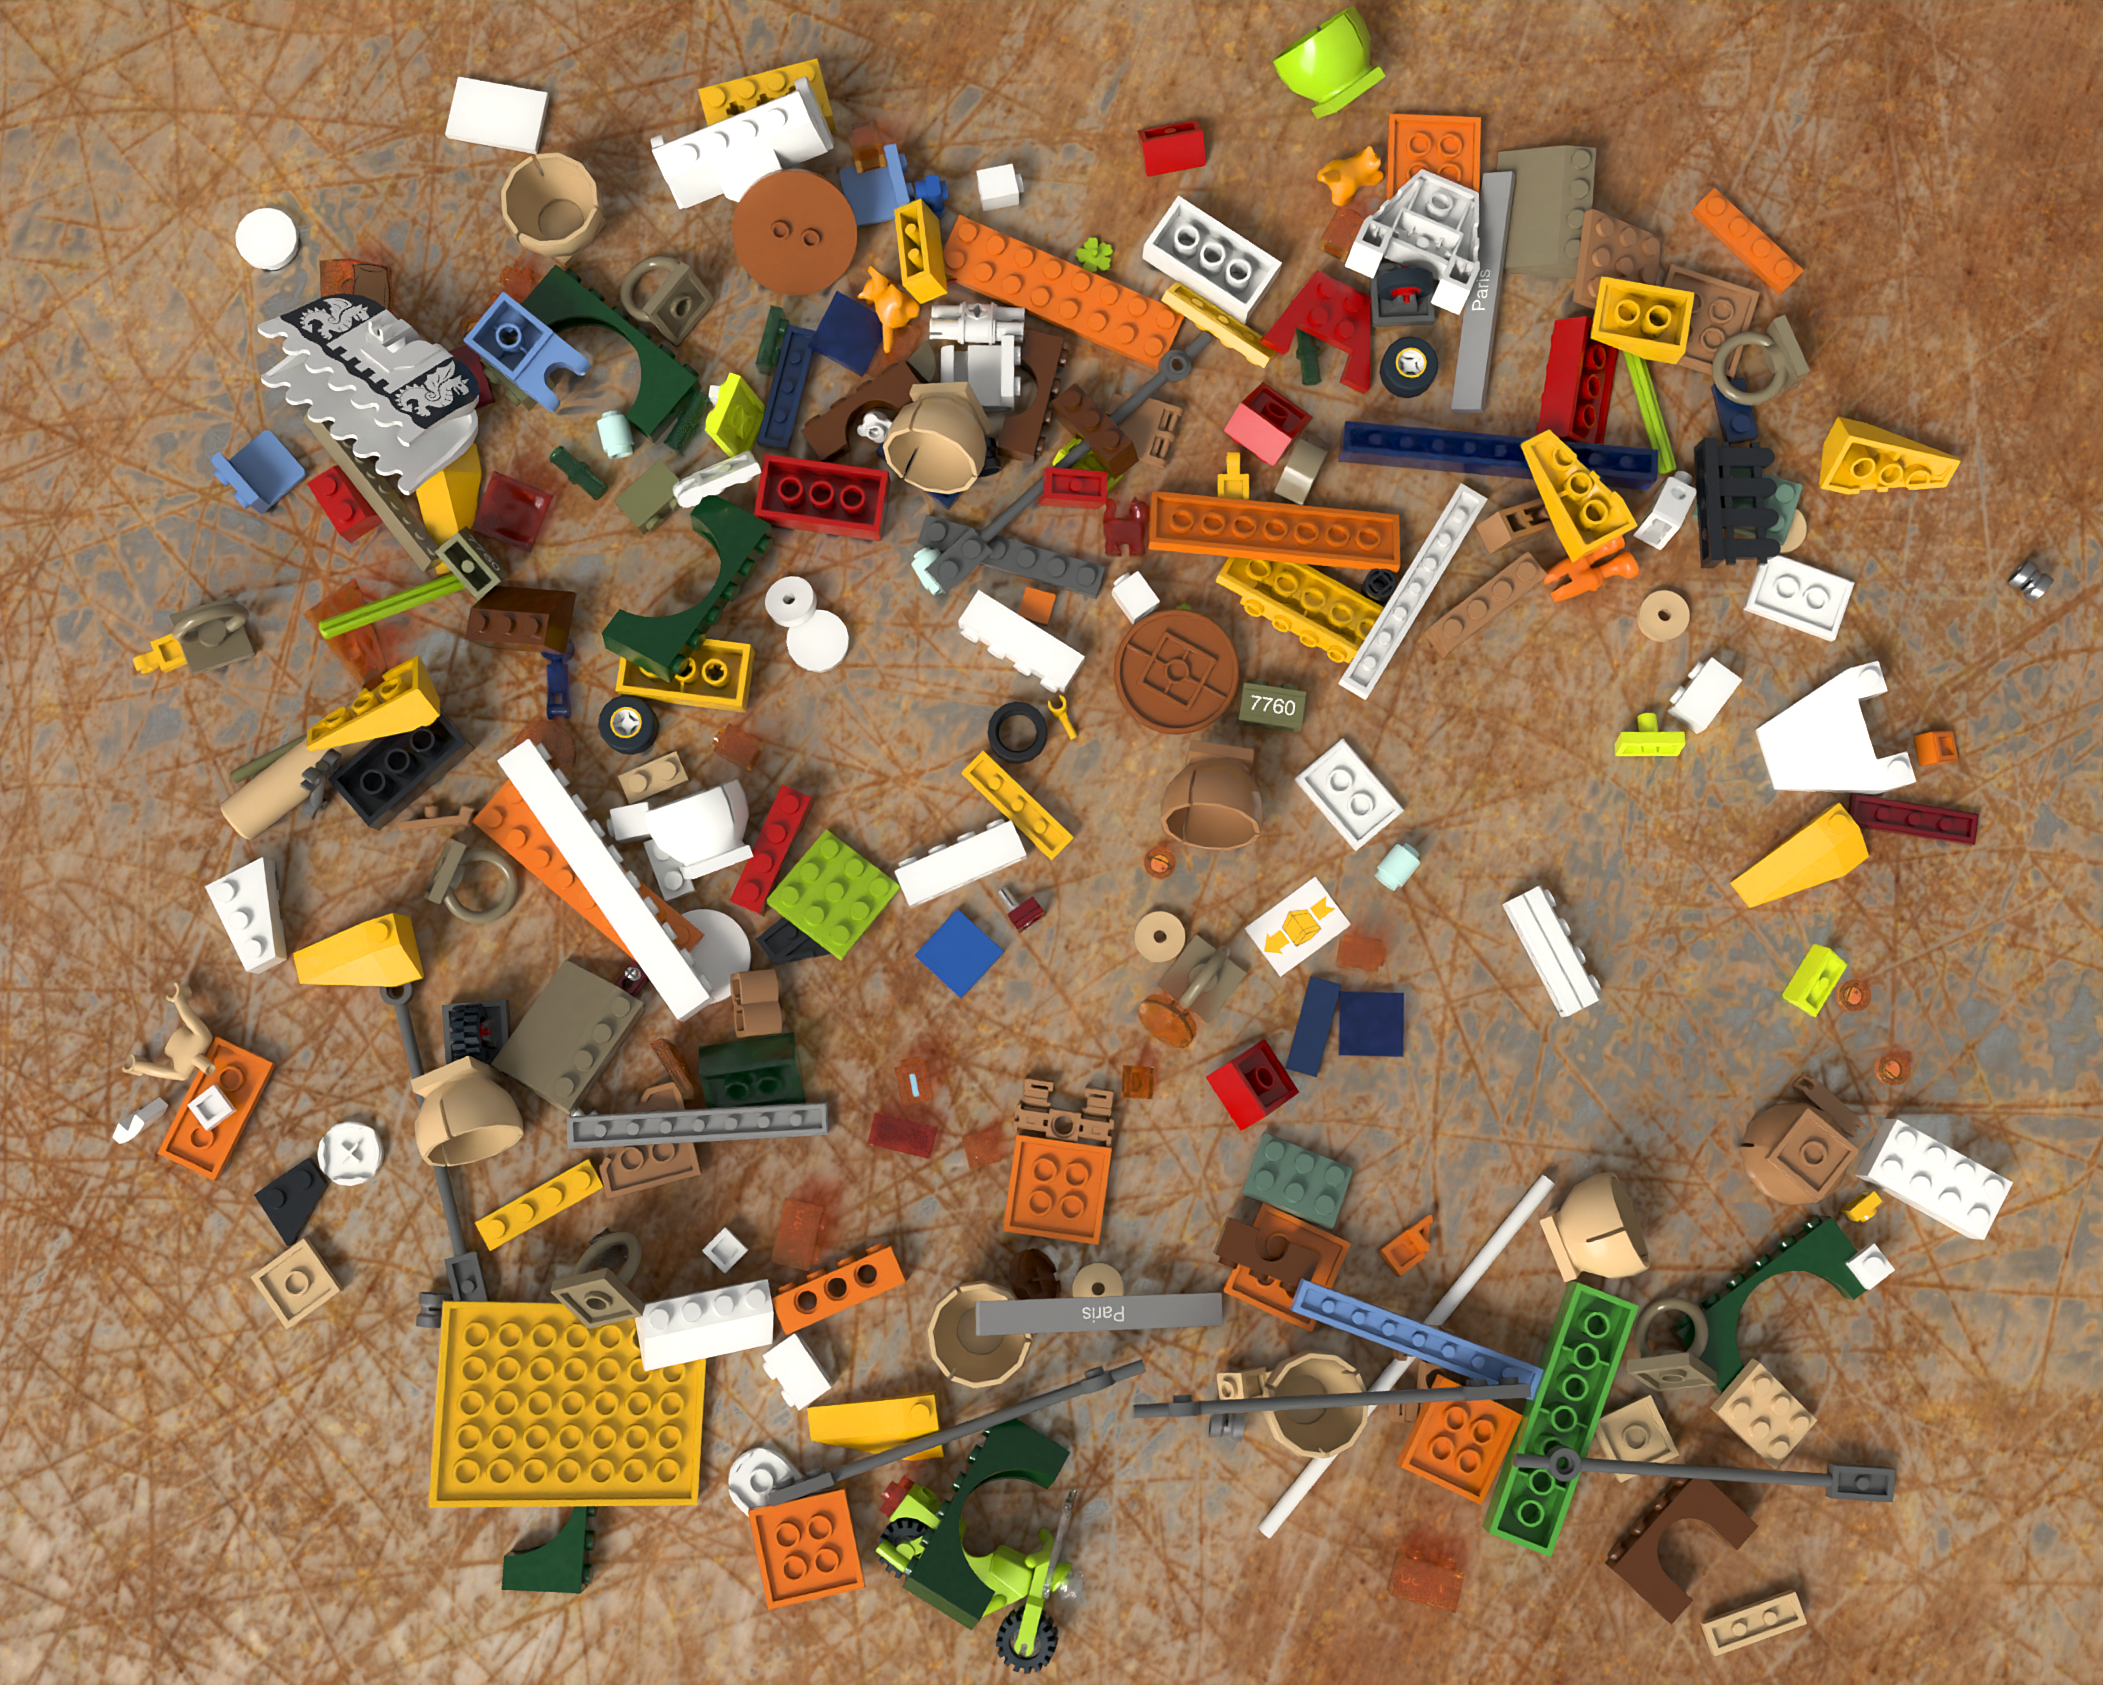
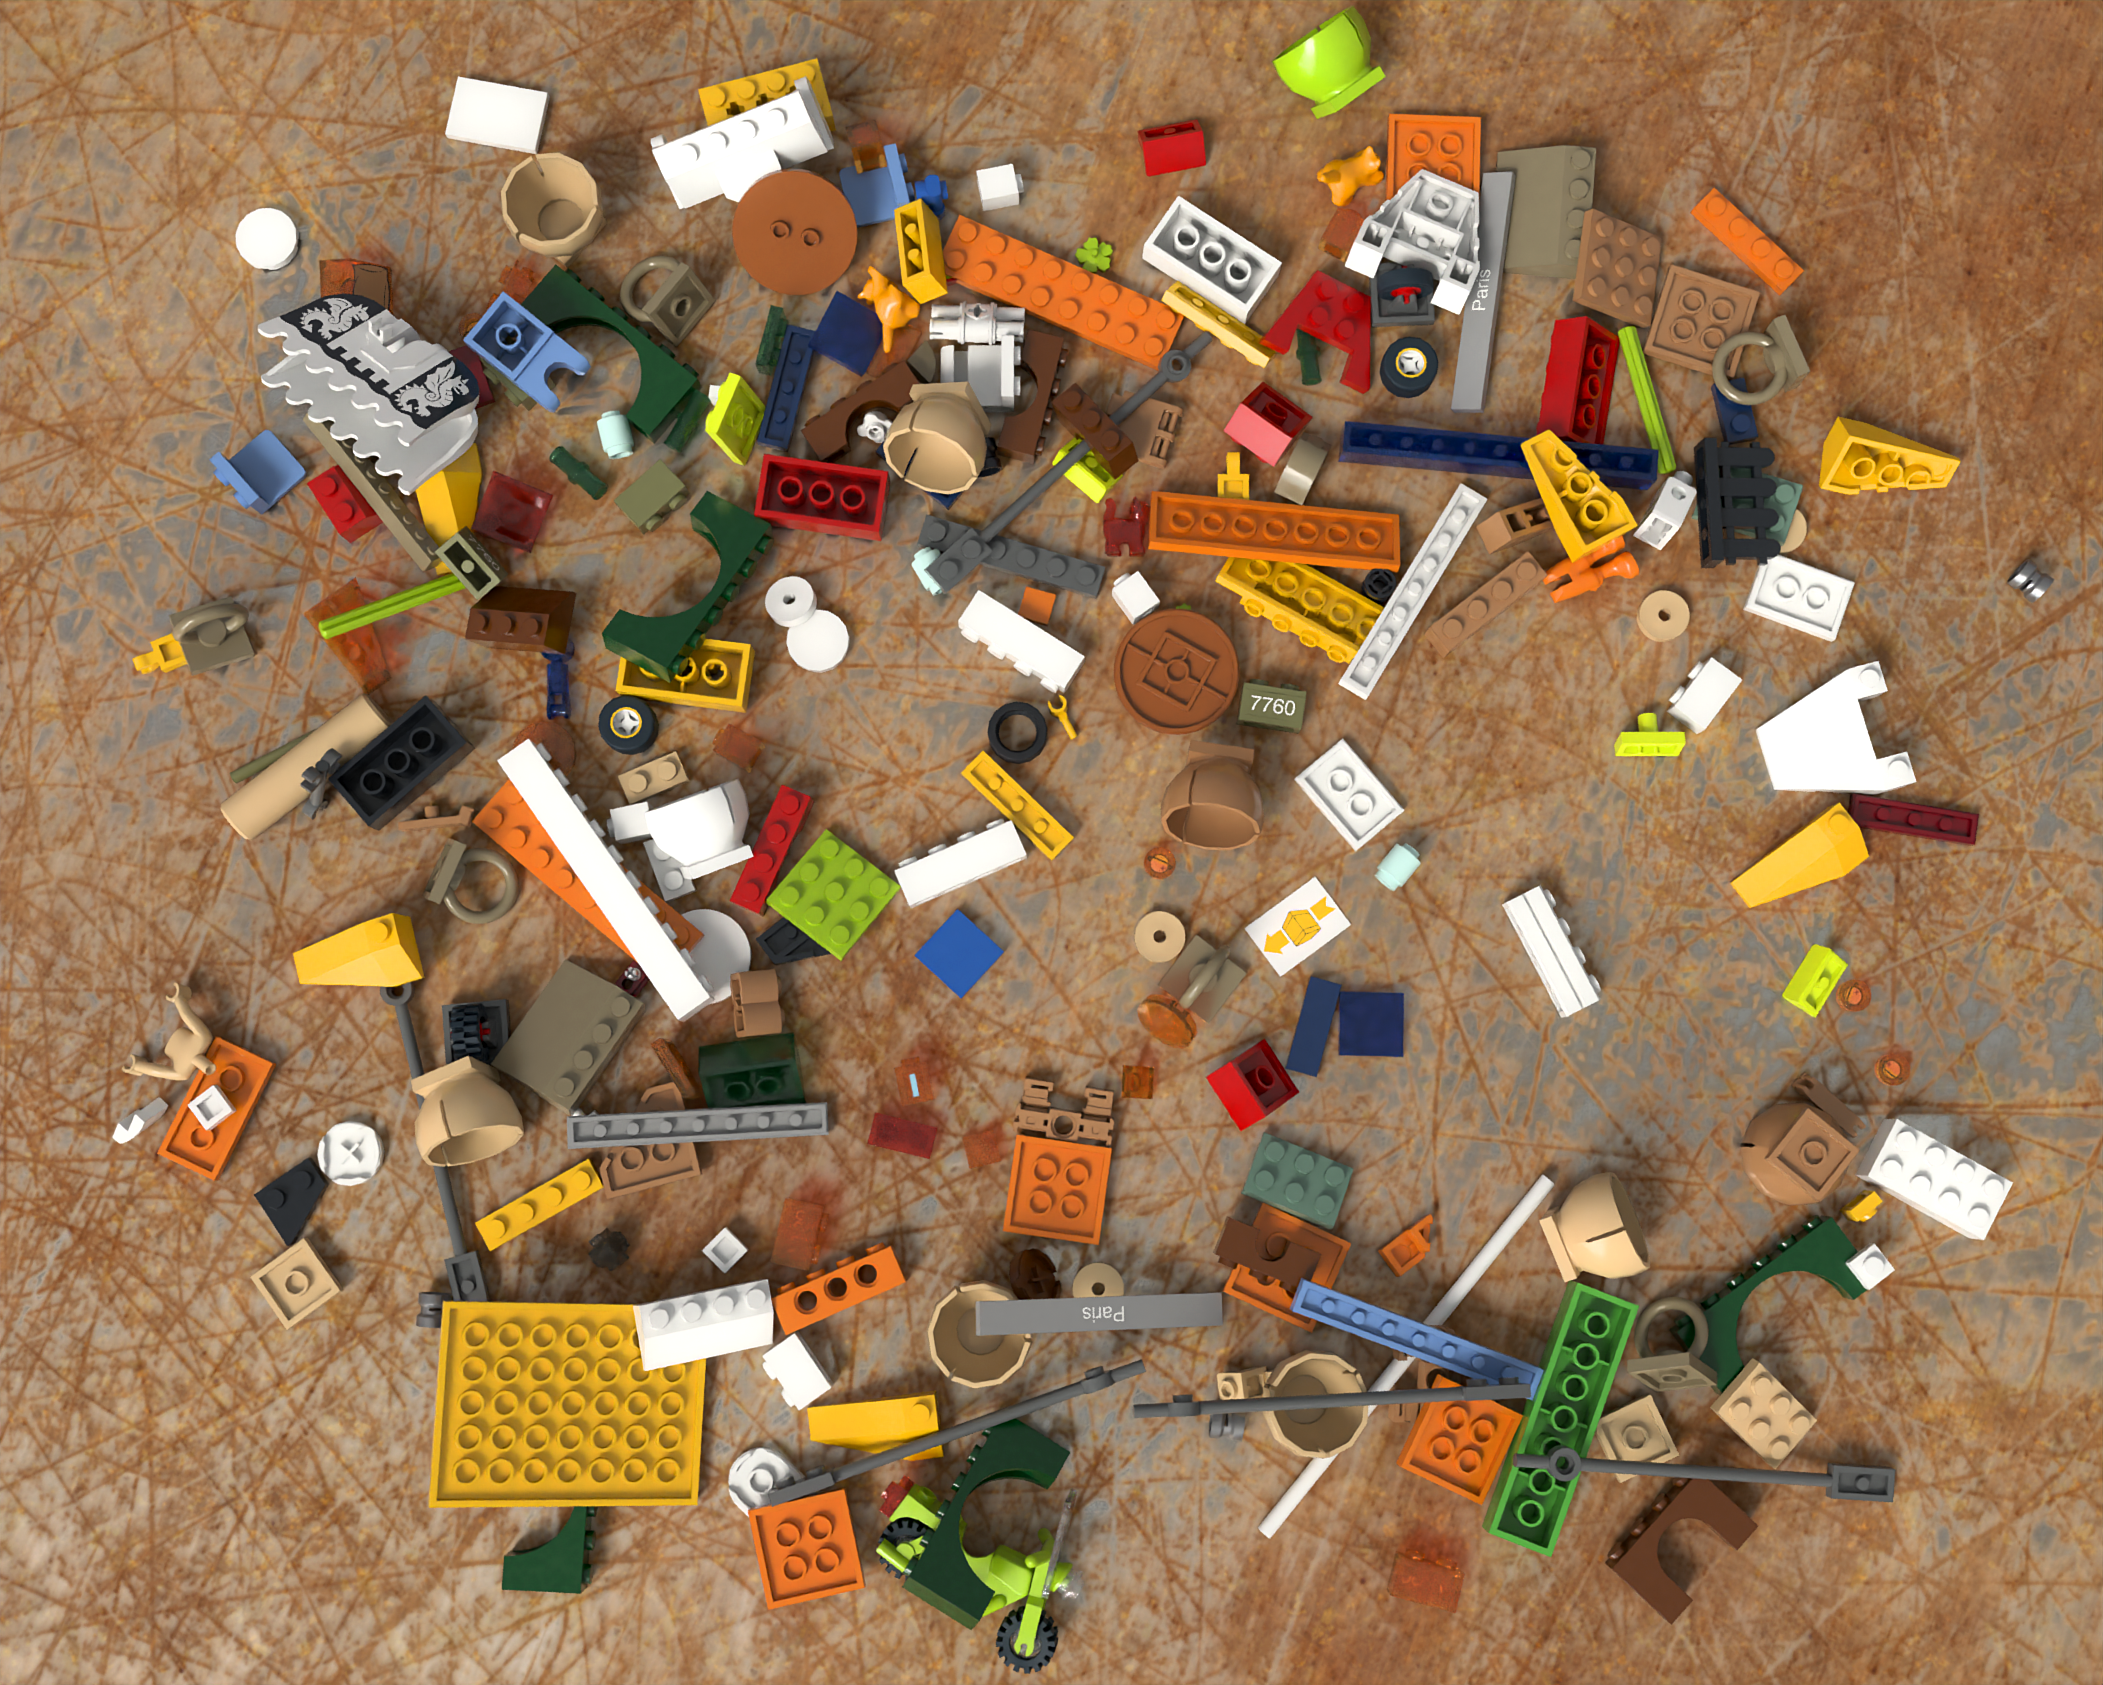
white wedge [205,857,287,974] -> none
yellow wedge [306,655,440,752] -> none
dark tan tile [550,1232,645,1329] -> none
white hinge [672,450,762,508] -> none
dark red piece [998,887,1046,933] -> none
red panel [1038,467,1107,510] -> none
clear orange brick [1336,934,1386,973] -> none
yellow slope [1590,276,1695,365] -> none
tan plate [1700,1589,1807,1656] -> none
orange slope [1914,730,1958,766] -> none

